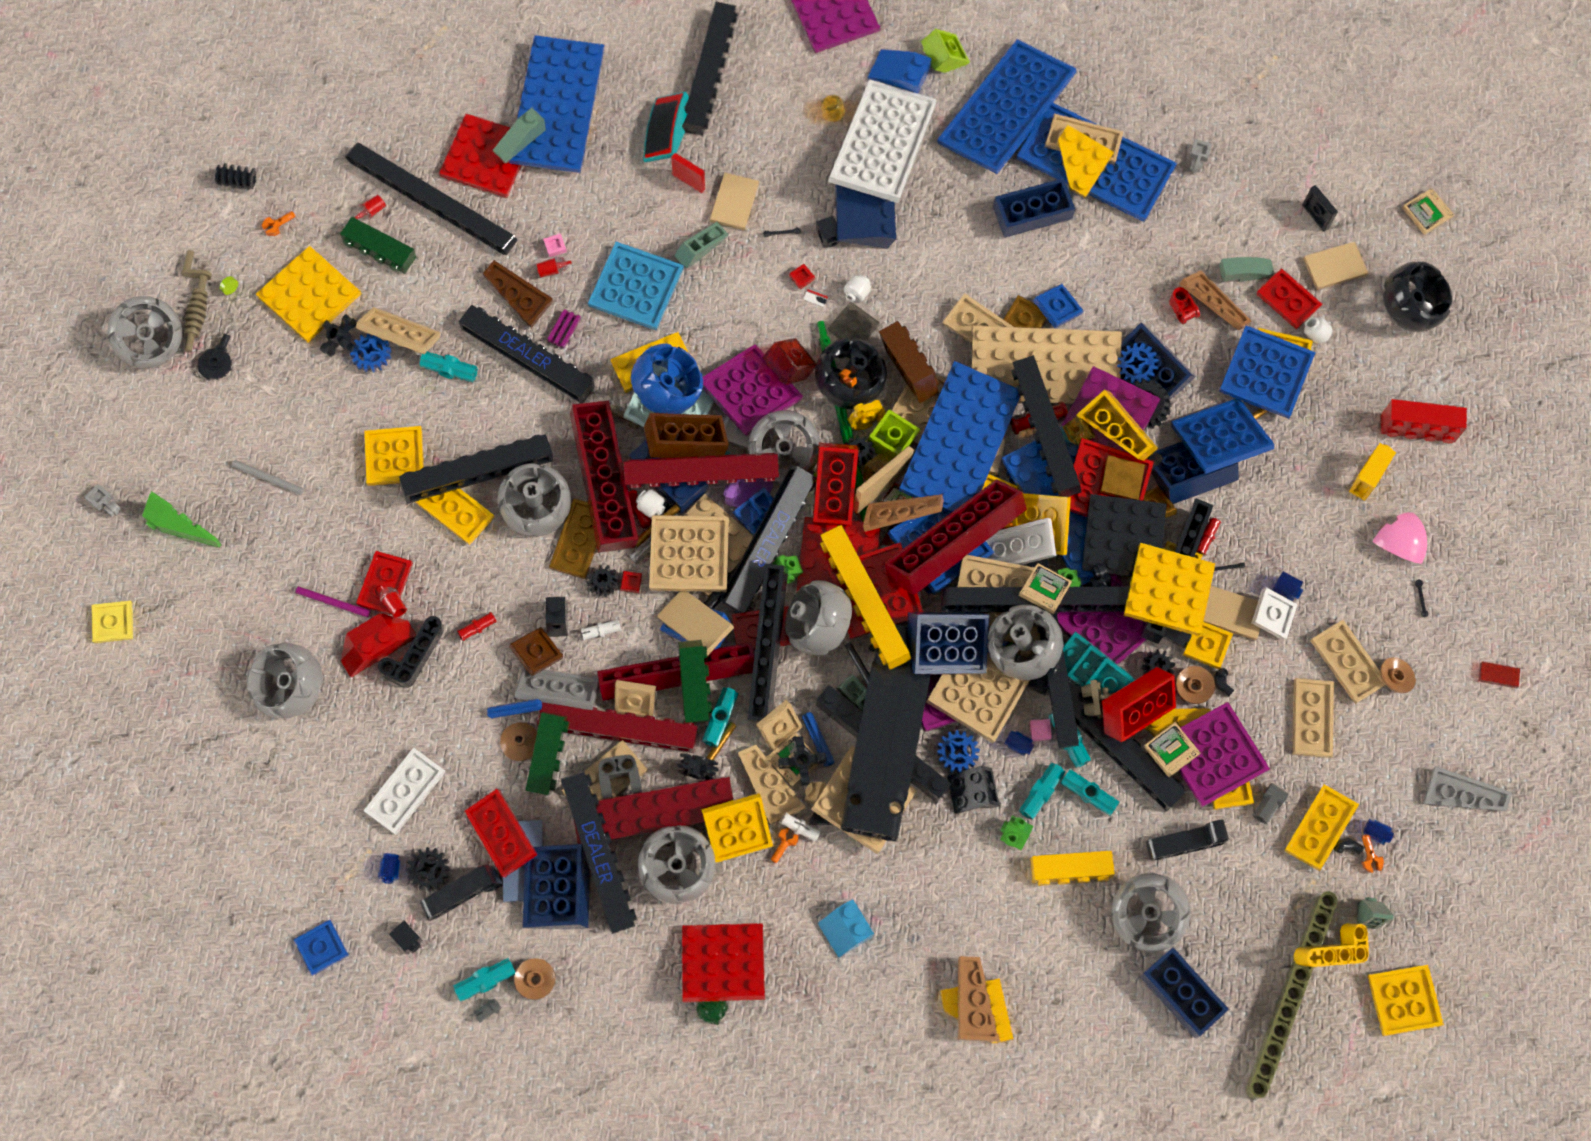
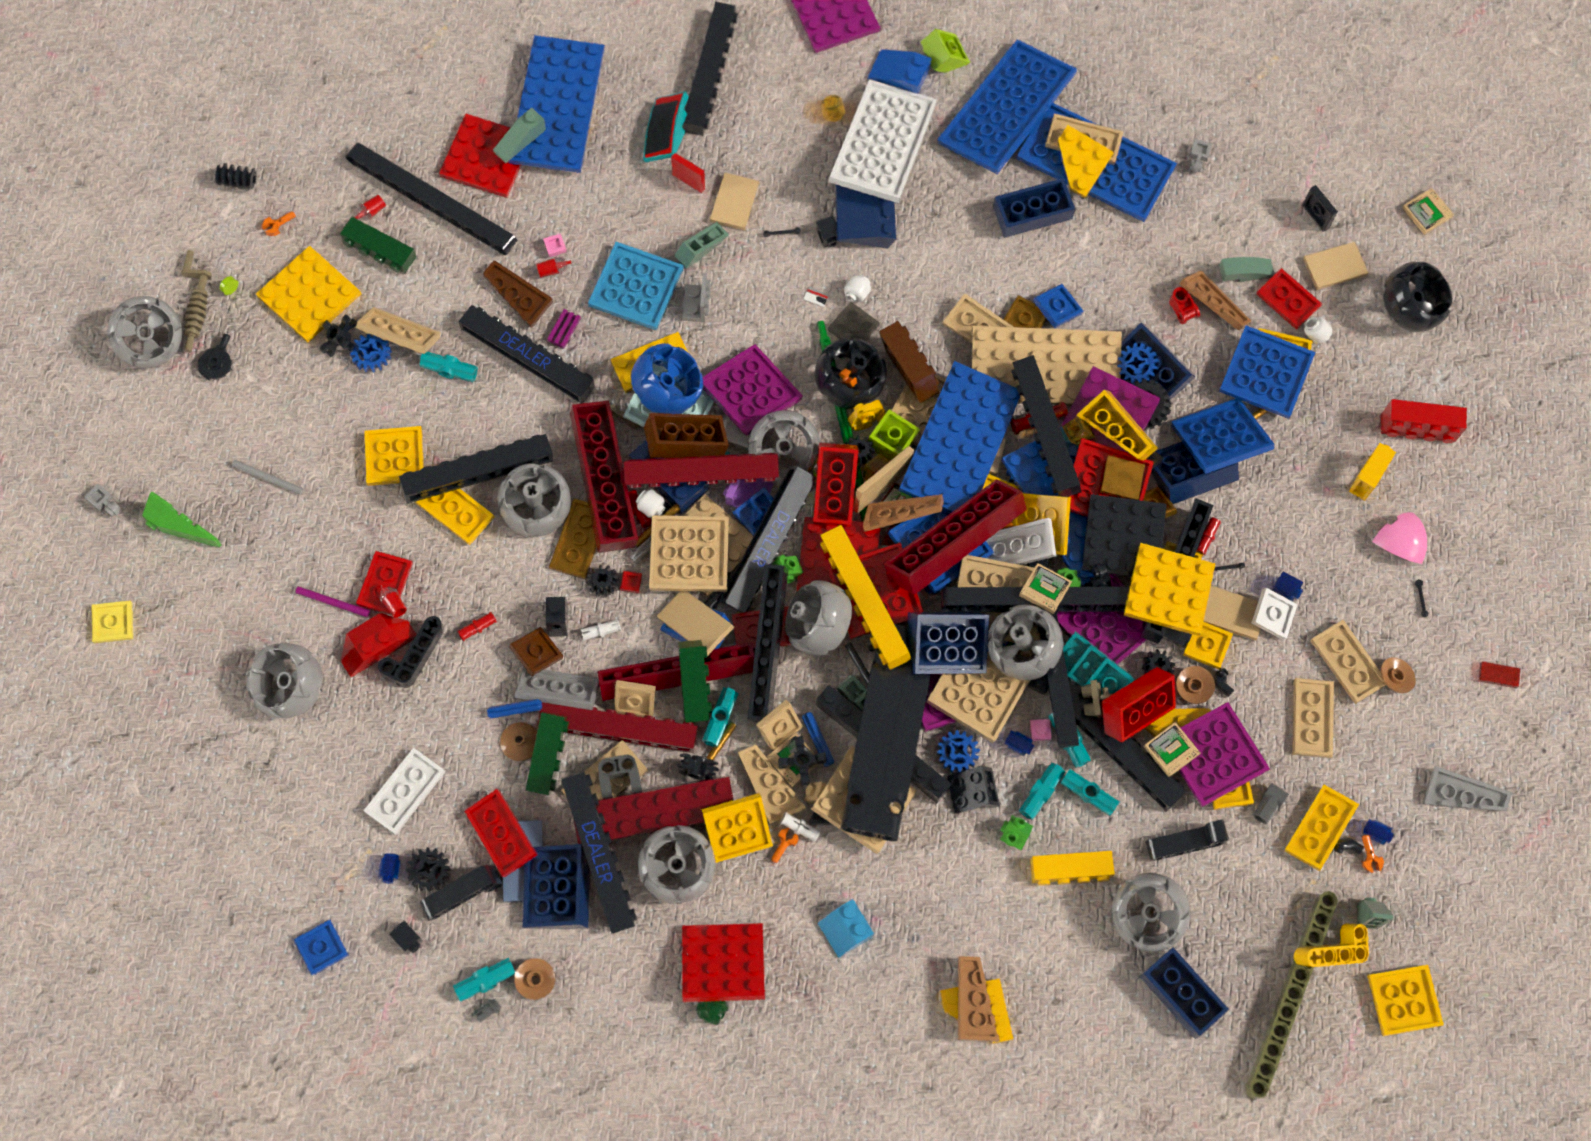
clear red brick [762,338,817,385] -> none
red plate [789,264,815,290] -> none
none -> light grey bracket [682,273,711,322]

